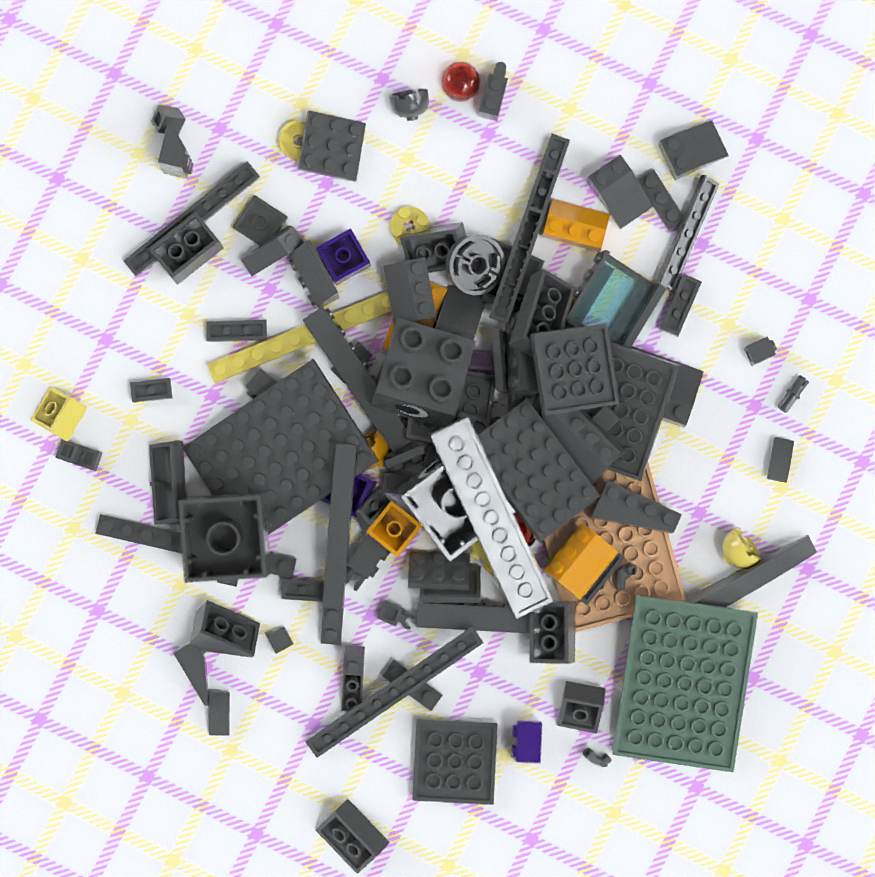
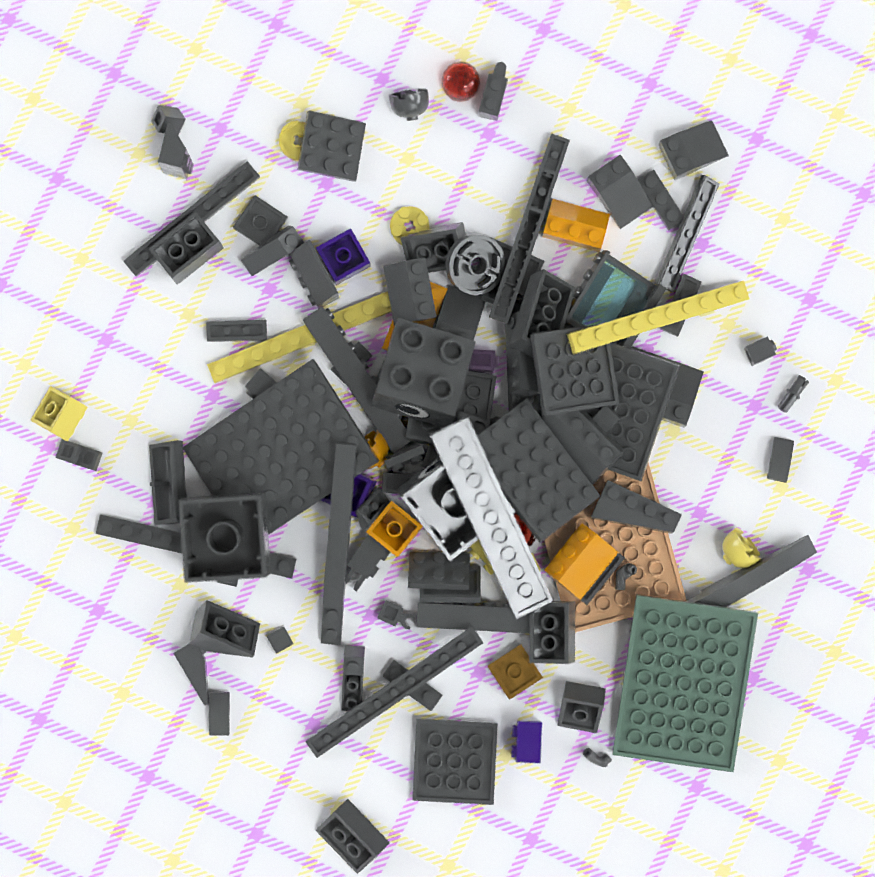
dark grey plate [130,378,173,403] -> none
dark grey plate [281,579,324,602] -> none
dark grey tile [491,329,508,393] -> none
none -> pearl gold plate [487,644,543,700]
none -> light yellow plate [567,280,750,354]

